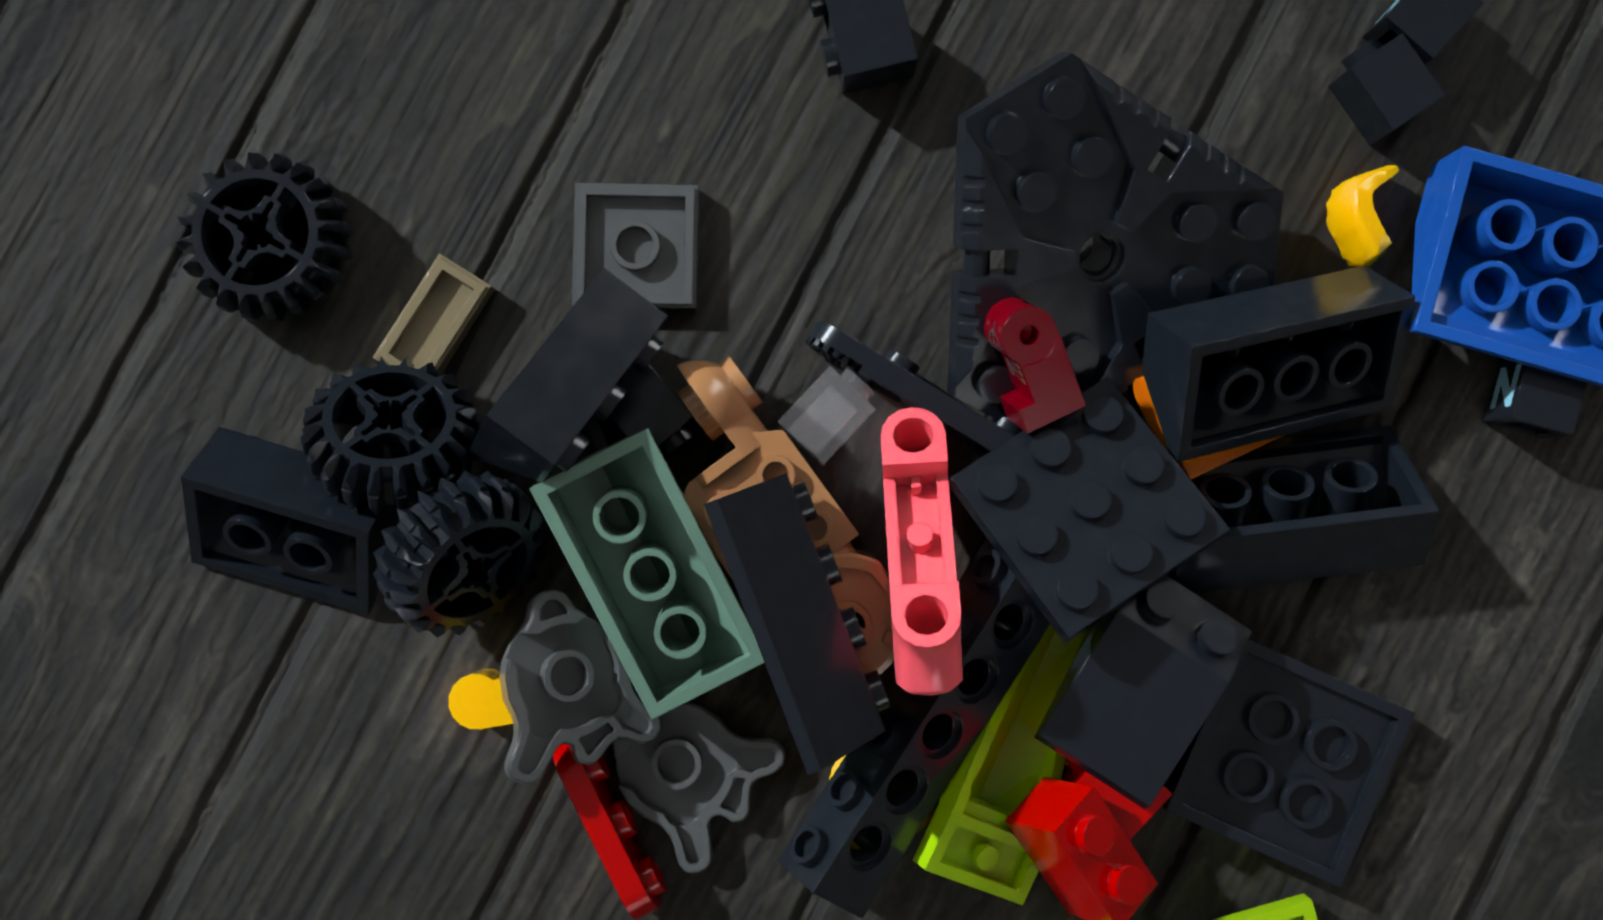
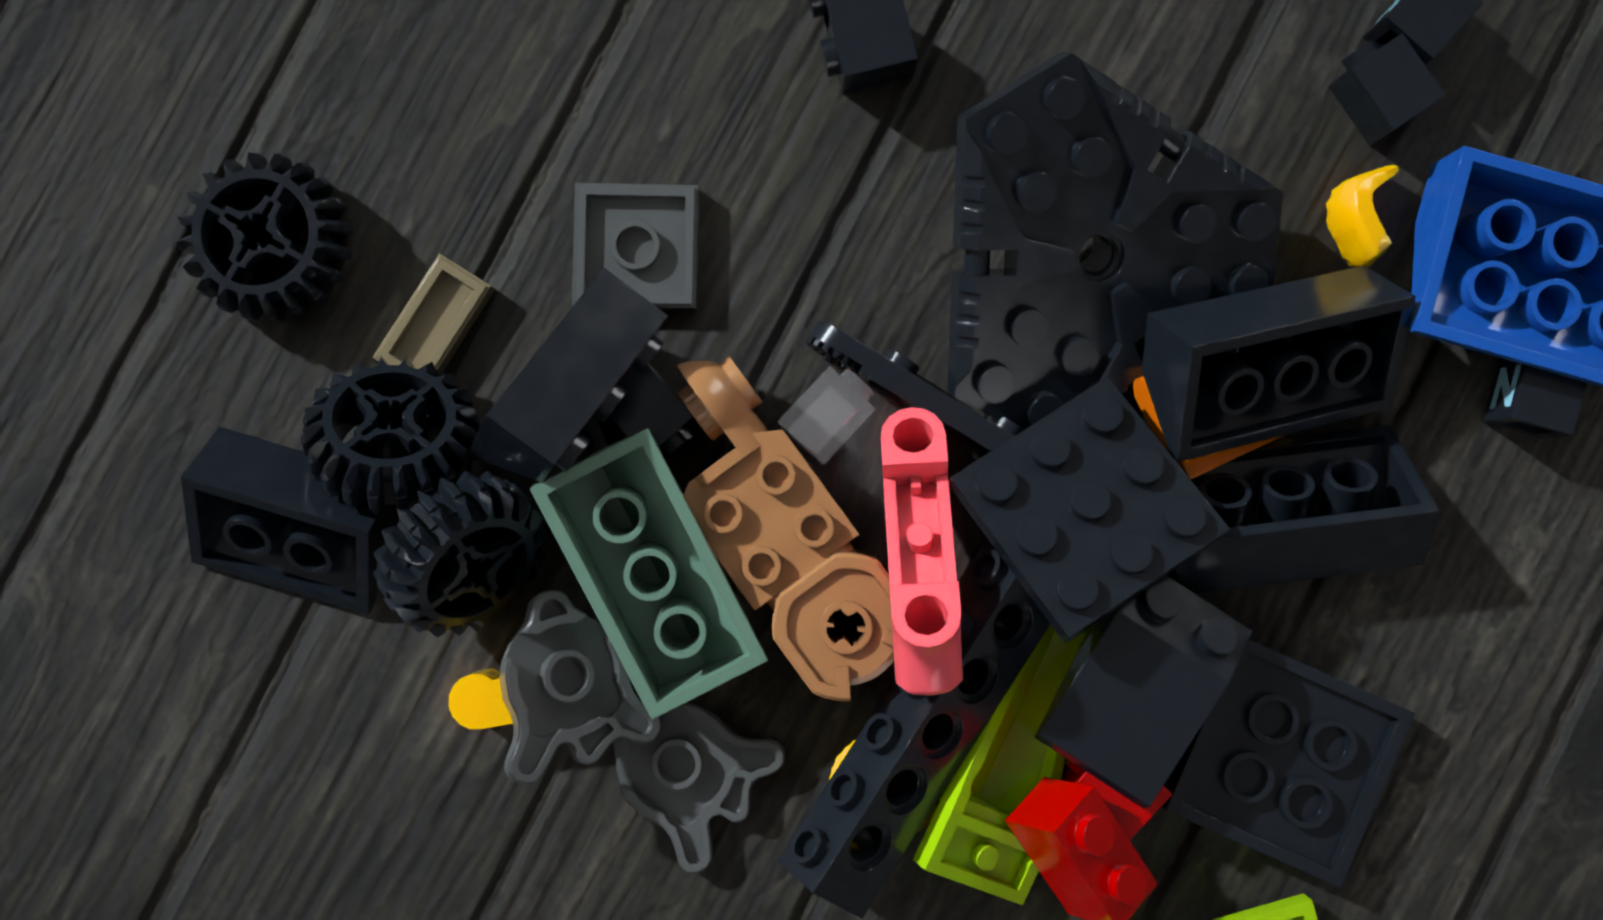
red plate [553,744,667,920] -> none
black slope [704,473,891,775] -> none
dark red leg [984,297,1086,434] -> none

